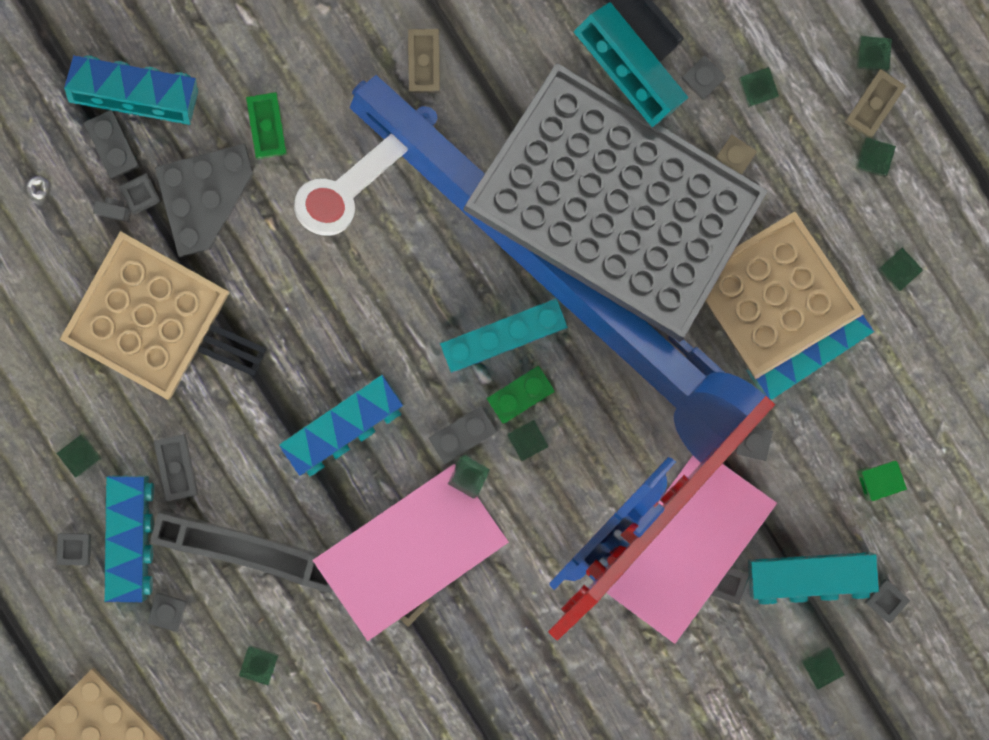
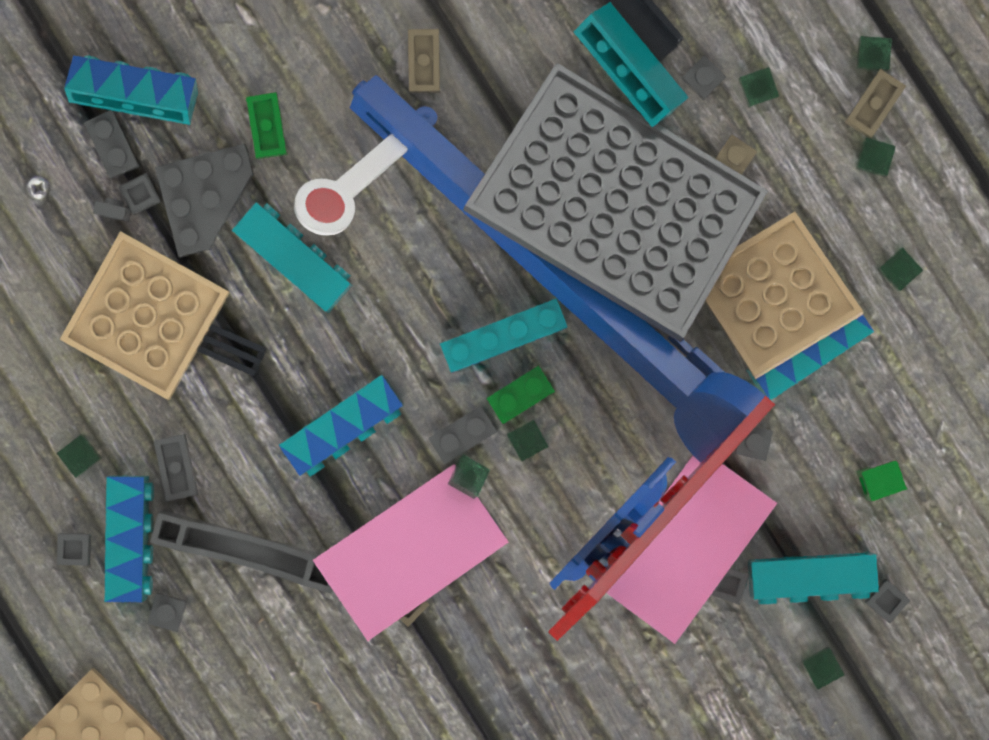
clear green plate [239,645,279,686] -> none
none -> teal brick [232,202,353,313]

